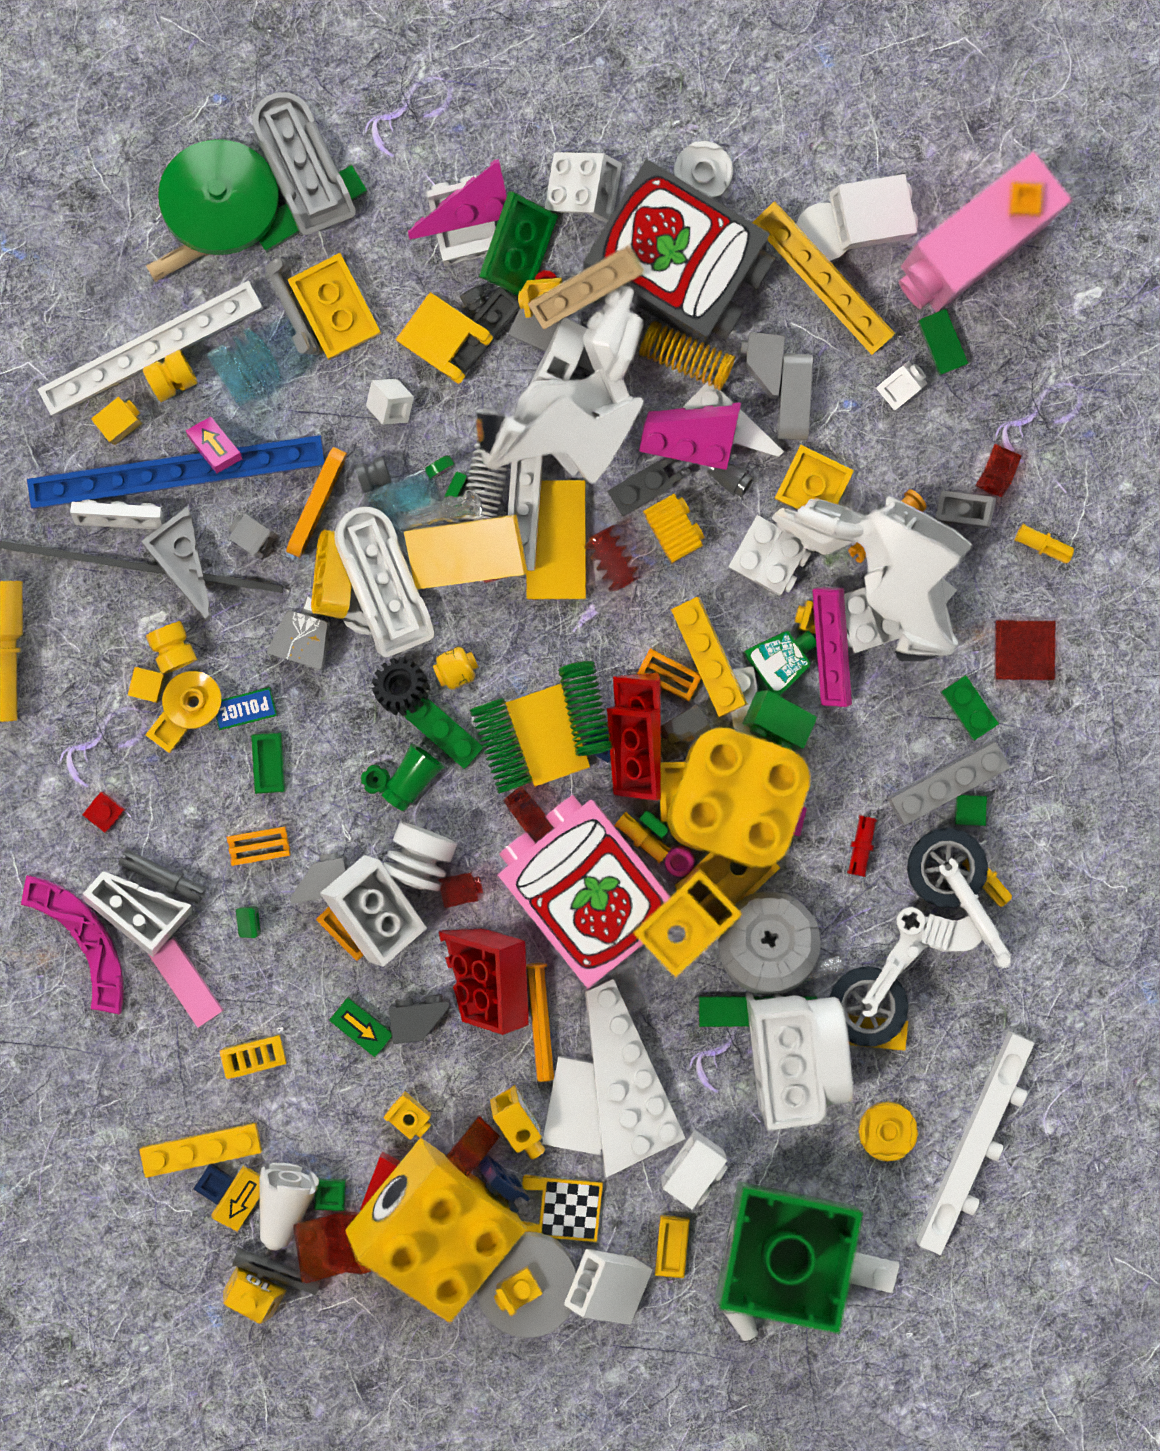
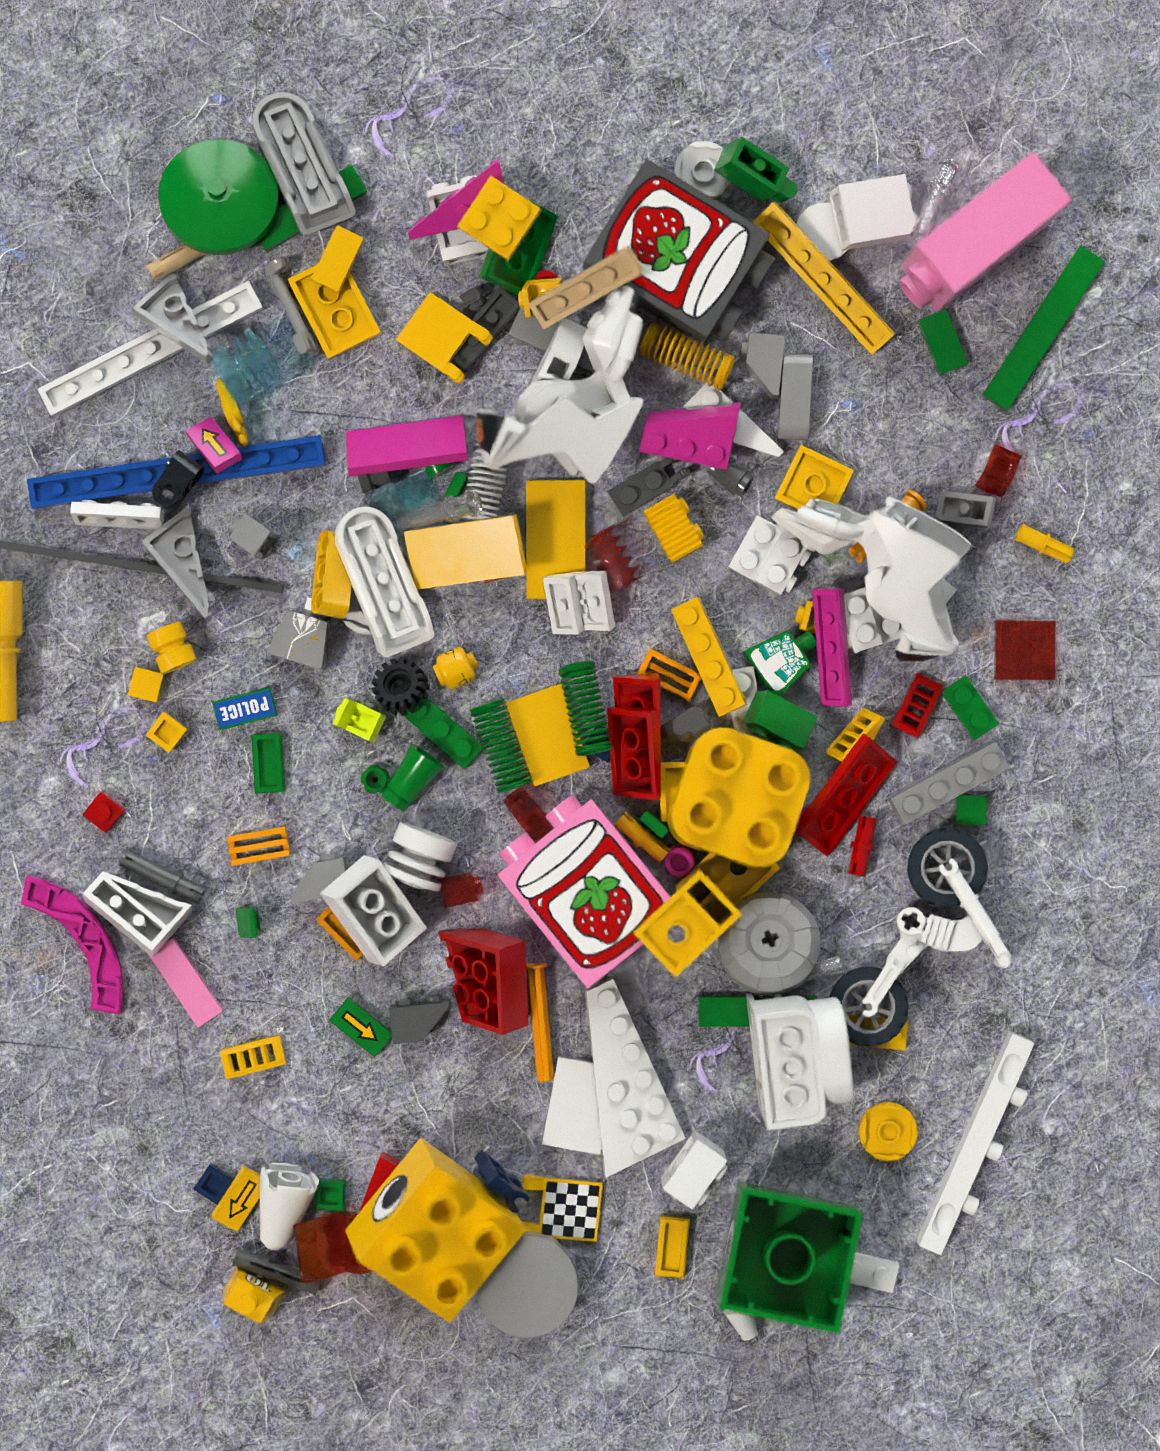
yellow brick [91,396,142,445] -> none
yellow plate [139,1122,262,1178] -> none
yellow wheel [142,349,198,403] -> none
yellow dish [162,671,222,729] -> none
light orange beam [286,447,347,558] -> none
white panel [366,379,414,425] -> none
yellow brick [383,1091,431,1140] -> none
clear red slope [446,1116,500,1177] -> none
yellow torso [490,1085,545,1159] -> none
yellow bracket [494,1266,543,1316] -> none
white plate [508,455,543,571] -> none
white bracket [545,152,622,222] -> none
white brick [564,1249,653,1325] -> none
white bracket [876,361,927,411] -> none
yellow axle [962,858,1012,907] -> none
light orange tile [1008,182,1043,217] -> none
none -> light grey wing [132,273,213,364]
none -> black piece [152,450,205,510]
none -> yellow piece [216,378,249,447]
none -> yellow tile [311,225,364,293]
none -> neon yellow bracket [333,698,386,743]
none -> dark pink tile [346,415,468,477]
none -> yellow plate [457,176,541,261]
none -> white slope [543,571,615,635]
none -> green brick [714,136,798,203]
none -> red tile [794,733,898,857]
none -> yellow slope [825,708,885,762]
none -> red slope [890,673,943,739]
none -> clear pin [910,158,962,243]
none -> green tile [981,245,1105,411]

